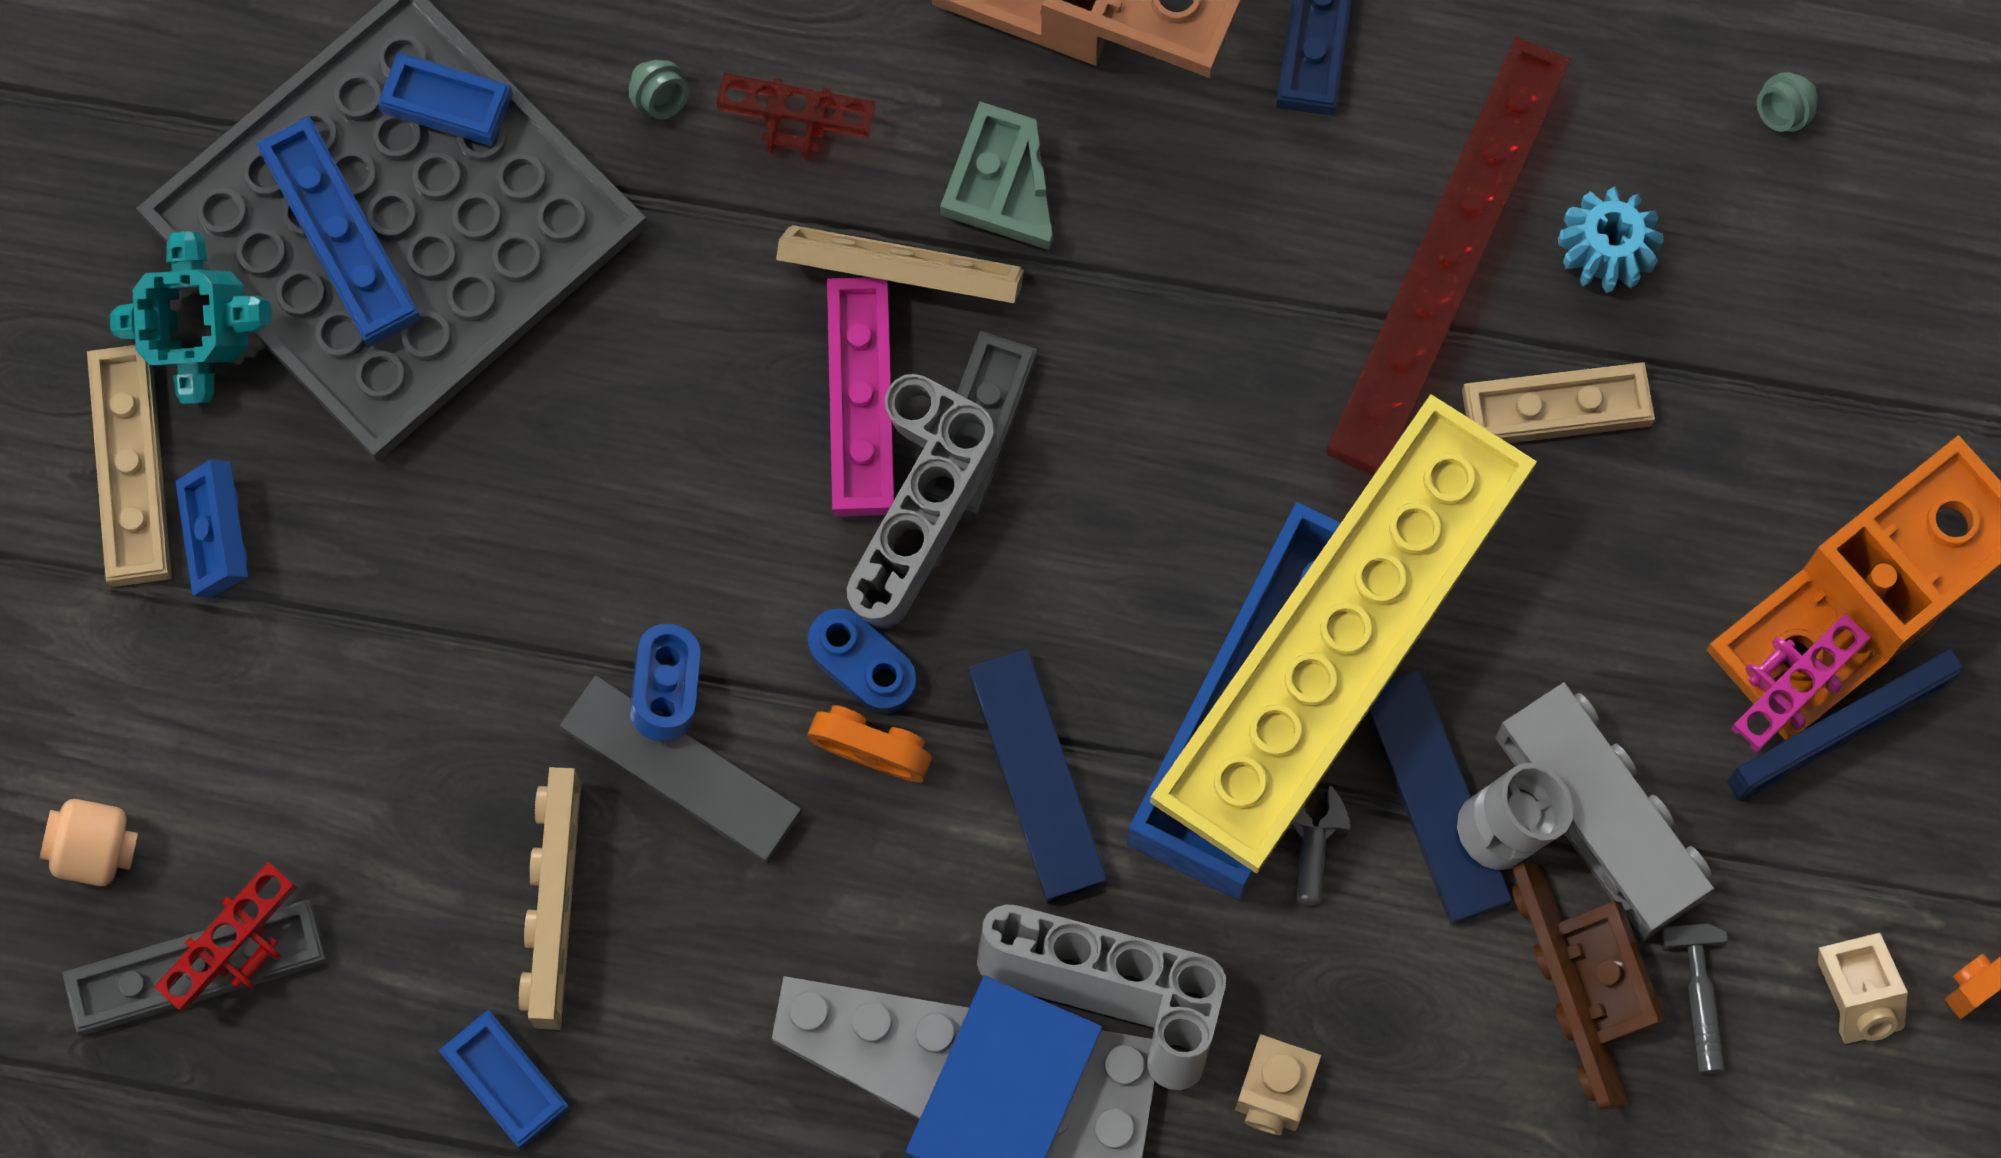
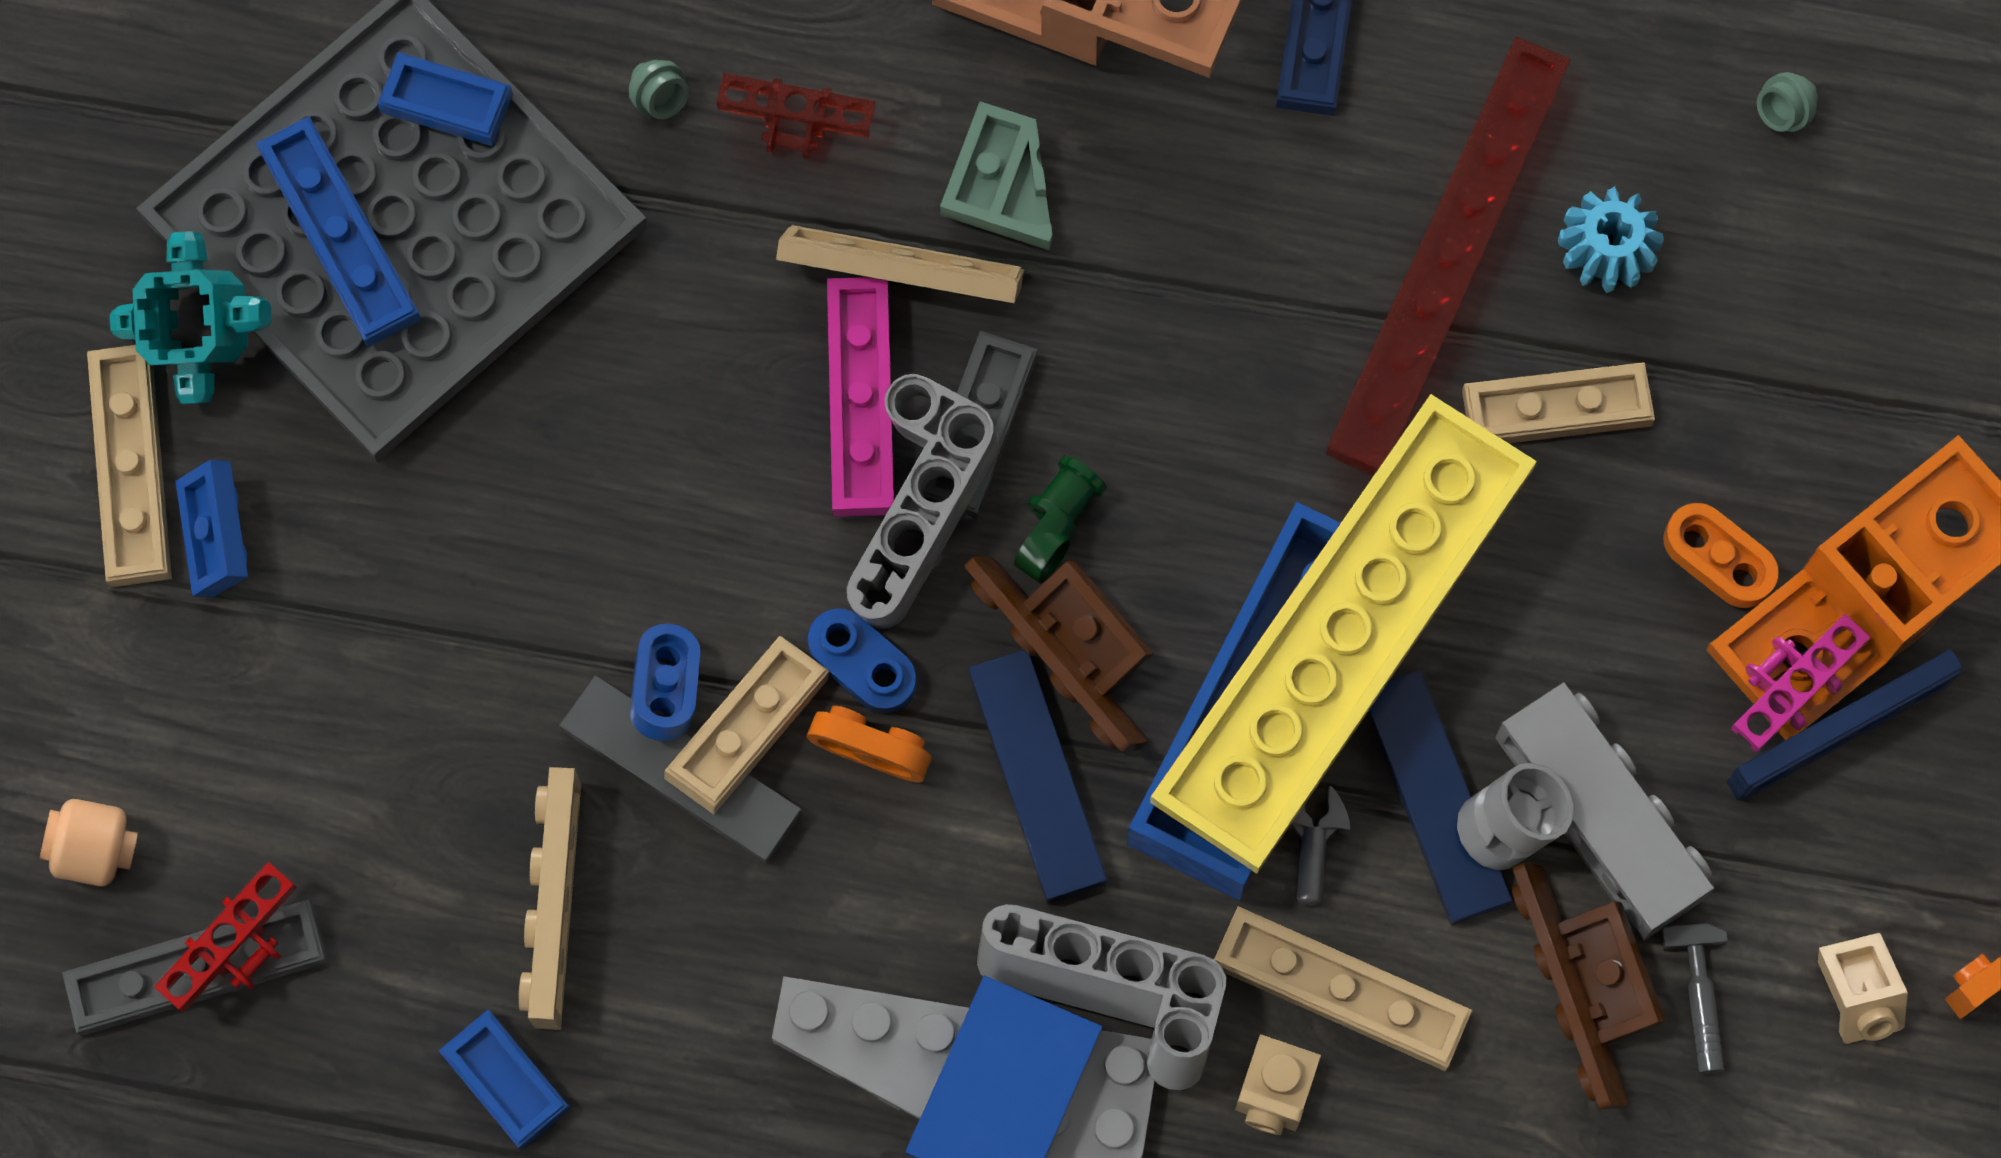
none -> tan tile [664,636,829,815]
none -> reddish brown bracket [964,556,1154,752]
none -> dark green connector [1014,455,1107,584]
none -> tan tile [1214,906,1472,1071]
none -> orange plate [1663,503,1778,608]

